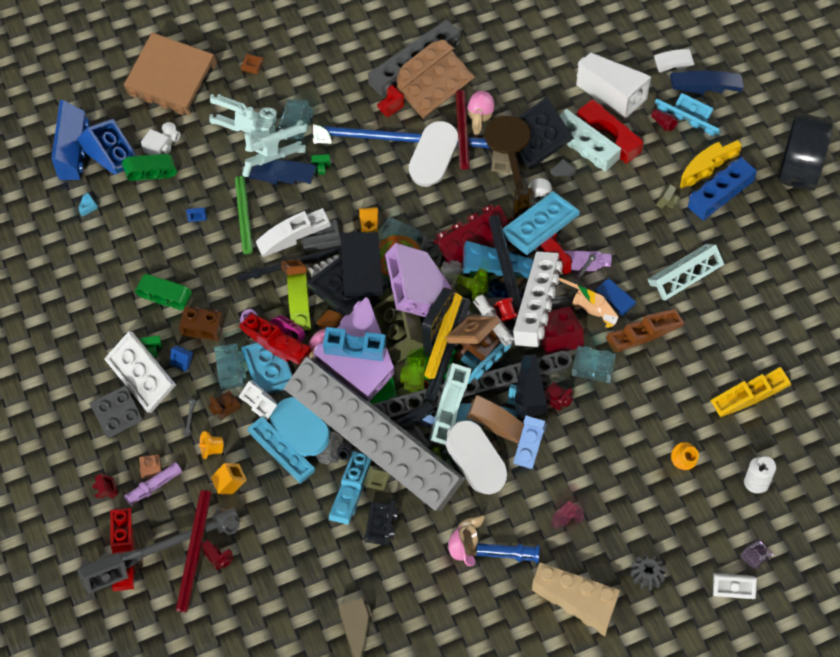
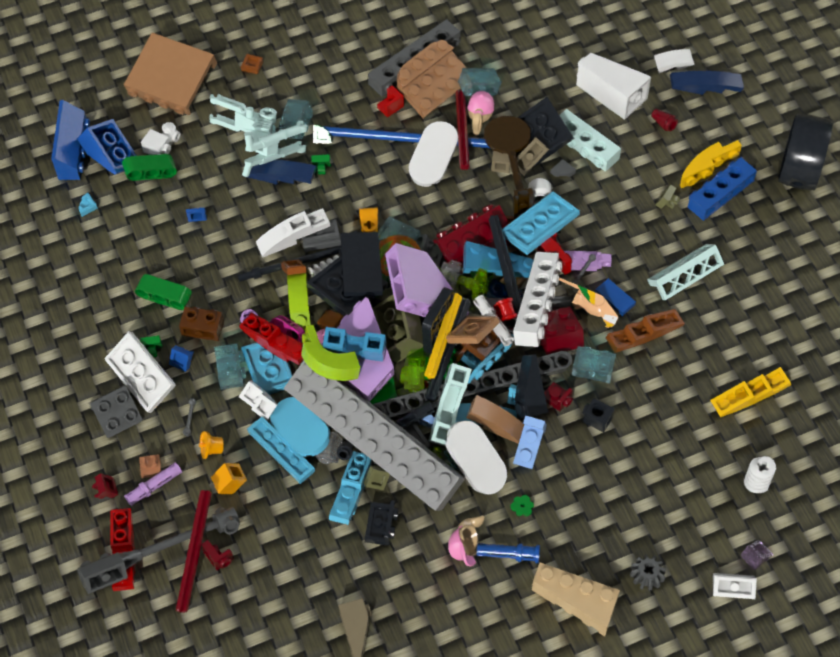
reddish brown bracket [208,390,241,420] -> none
bright green axle [235,176,253,254] -> none
clear pink bracket [551,501,584,529] -> none
red arch [577,99,644,164] -> none
medium azure bracket [655,93,721,136] -> none
light orange piece [671,442,699,470] -> none
none -> lime arch [301,325,360,381]
none -> clear light blue brick [458,68,502,96]
none -> green plant [510,495,534,516]
none -> dark tan slope [516,137,549,176]
none -> black brick [582,398,615,433]

